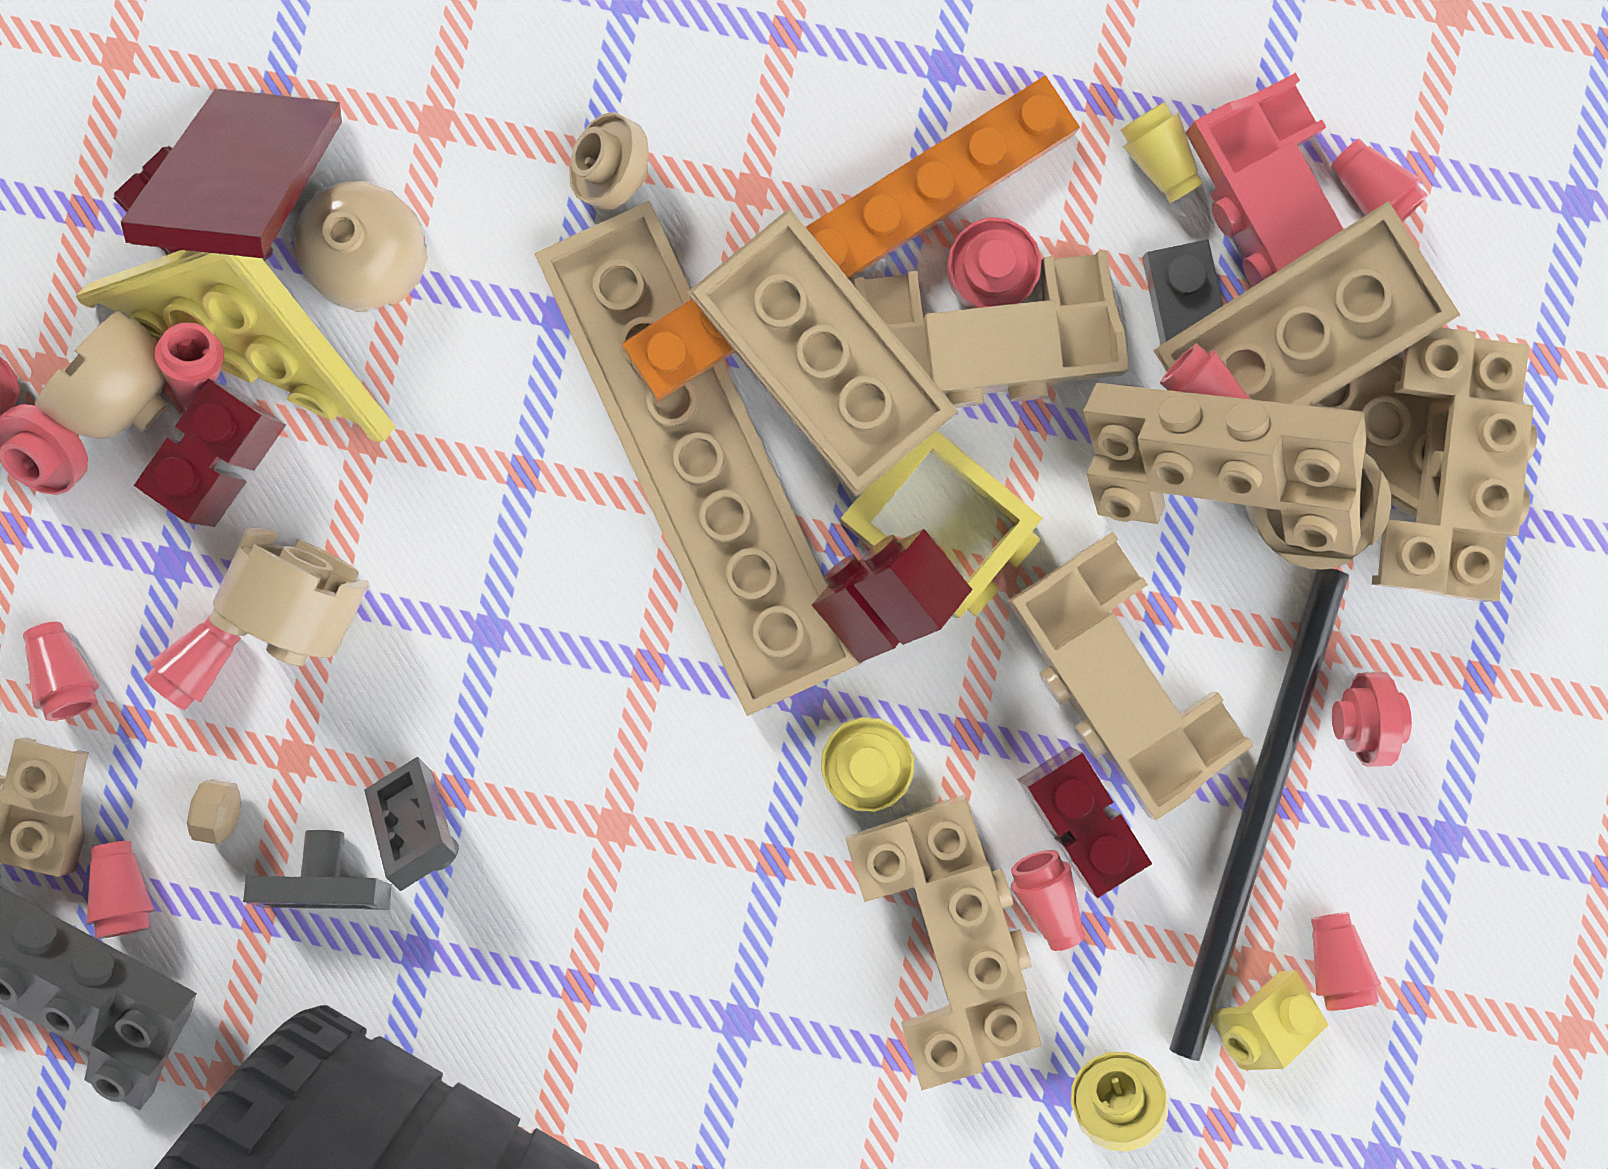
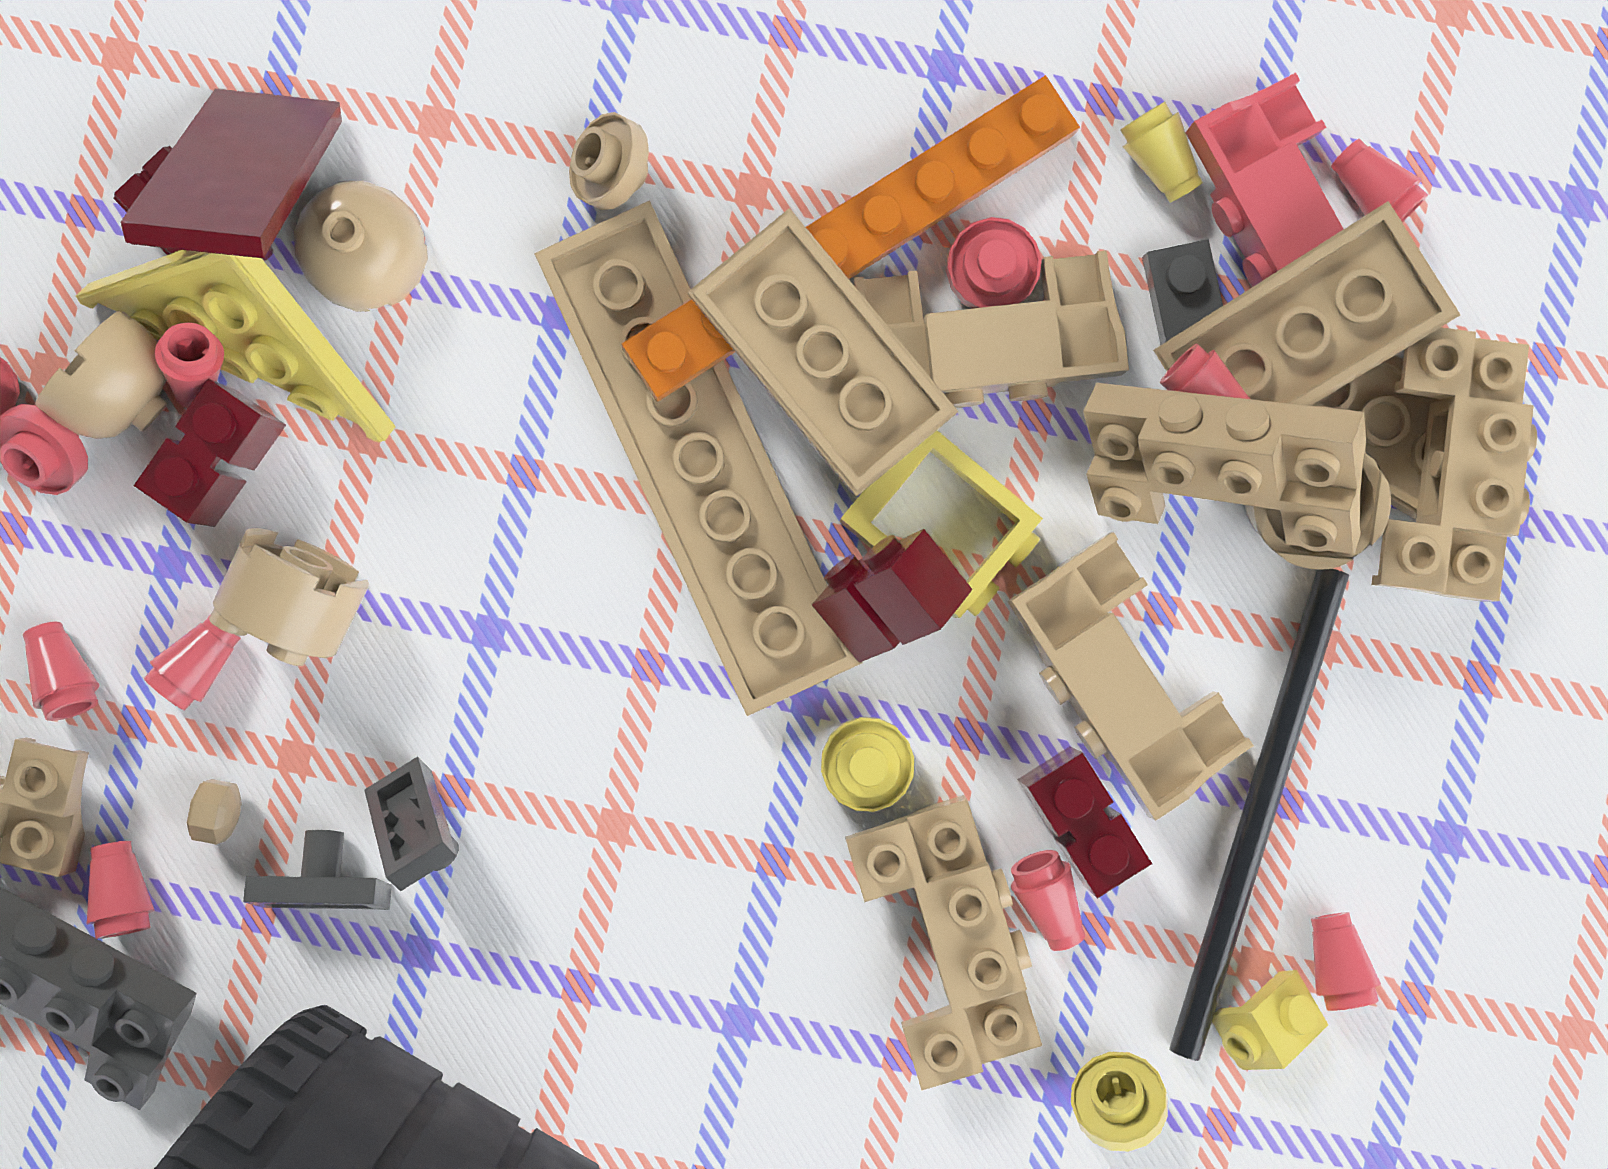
coral plate [1332,672,1412,767] -> none

